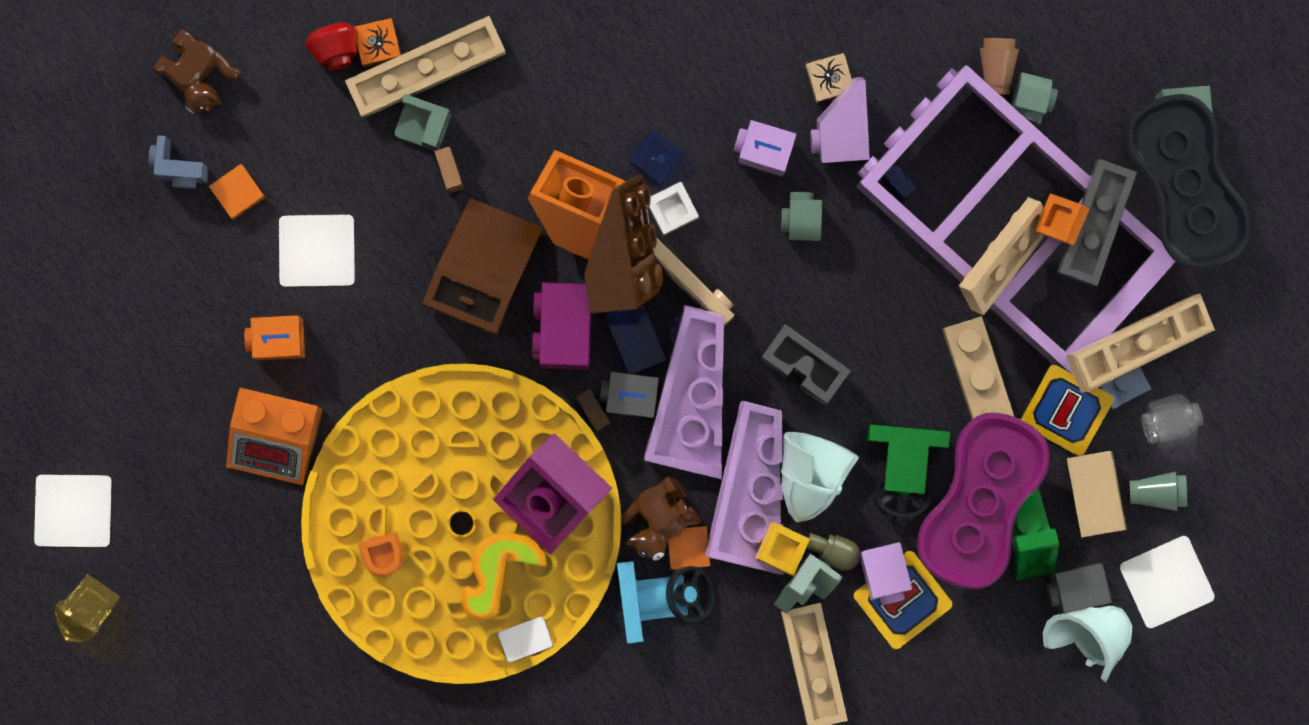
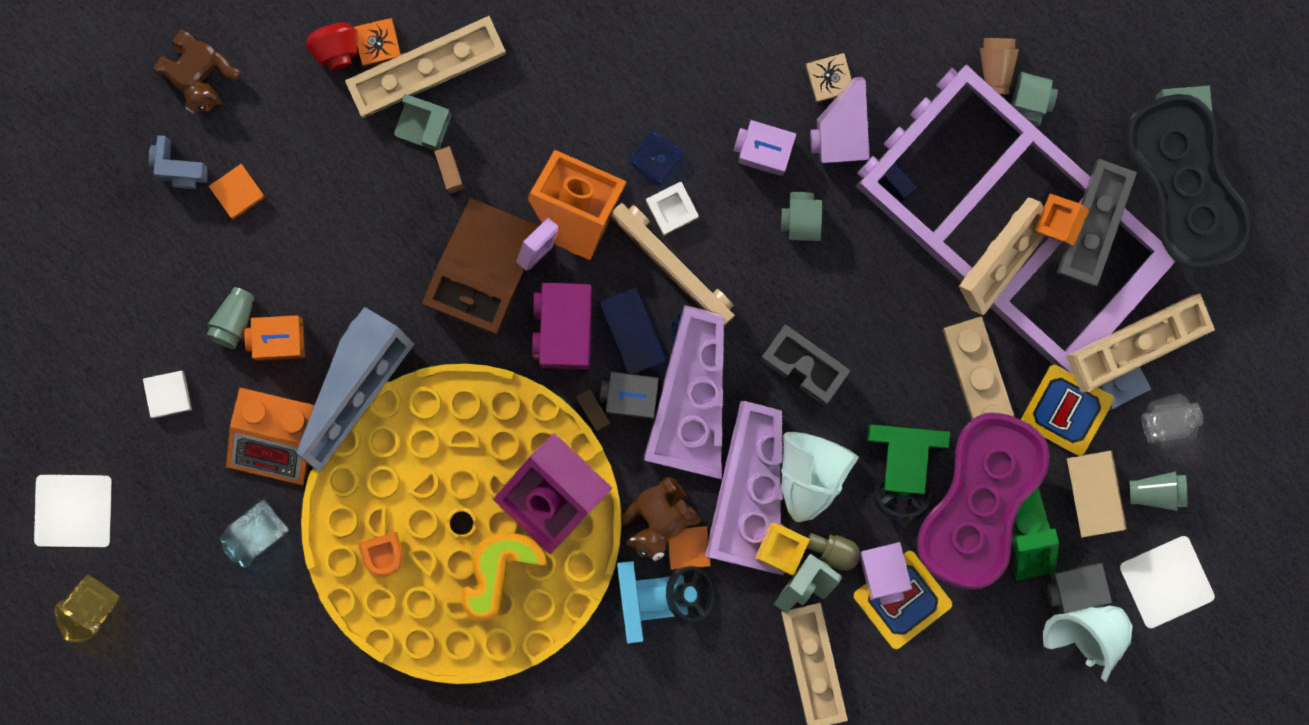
white sticker [279,215,355,286] -> none
white sticker [498,617,553,662] -> none
reddish brown slope [584,174,663,313] -> none
none -> white tile [143,371,192,418]
none -> sand green cone [206,287,255,349]
none -> clear light blue bracket [220,500,289,568]
none -> sand blue slope [296,307,414,472]
none -> lavender tile [516,218,559,271]

